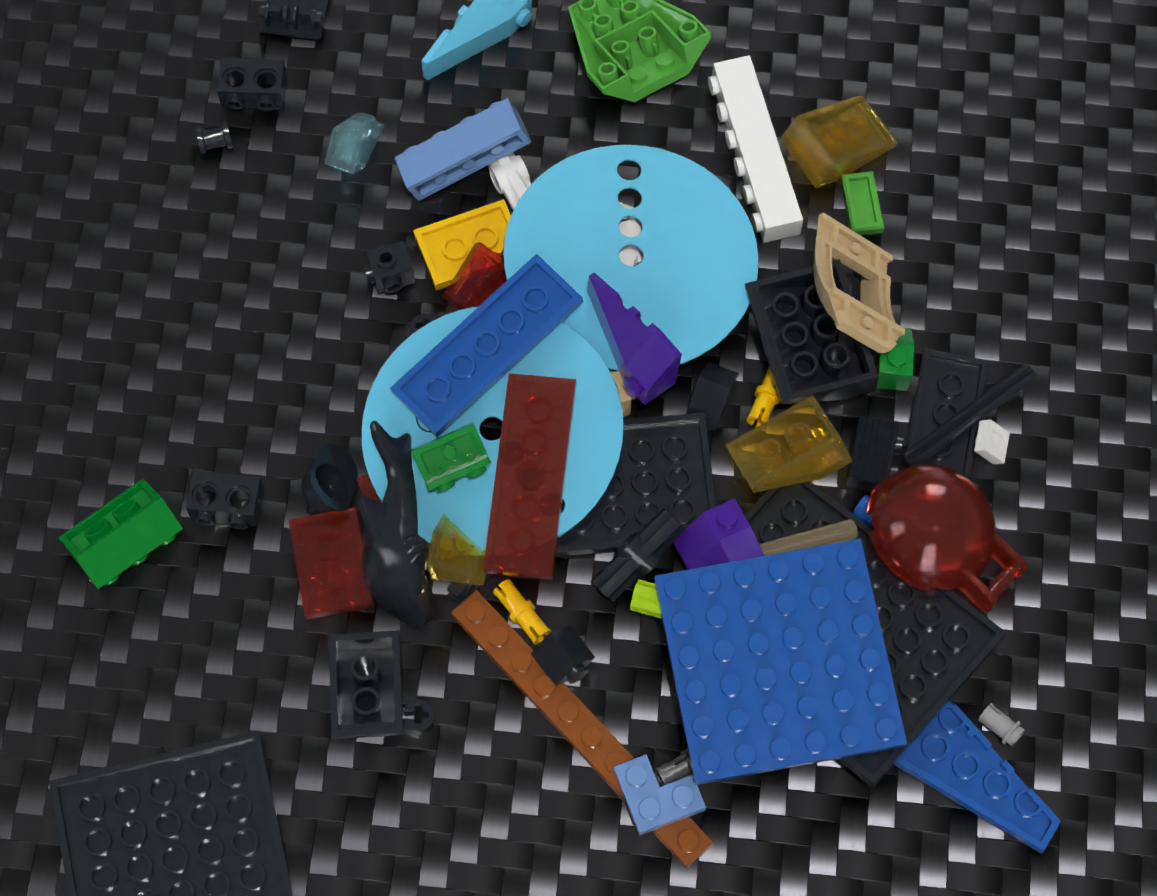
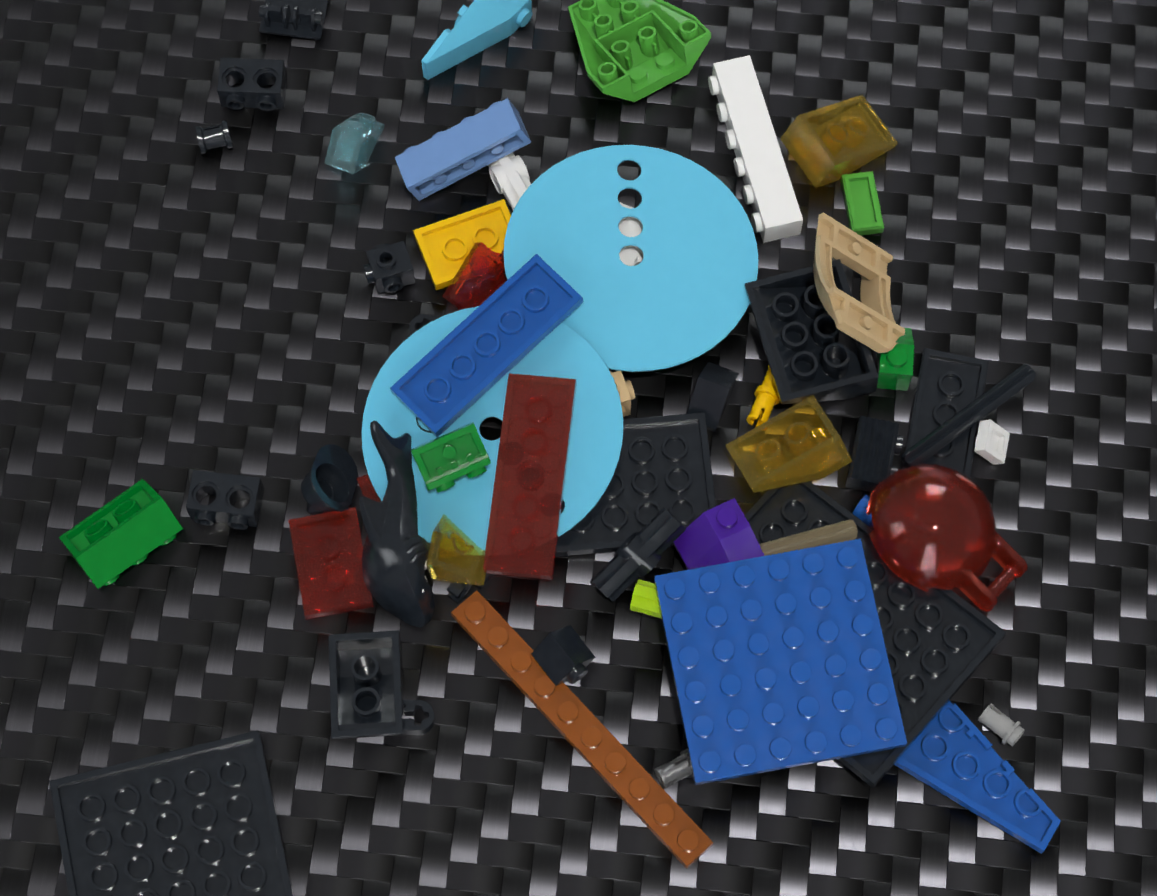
yellow pin [493,579,552,645] -> none
dark purple wedge [587,273,682,405] -> none
medium blue plate [613,754,706,836] -> none

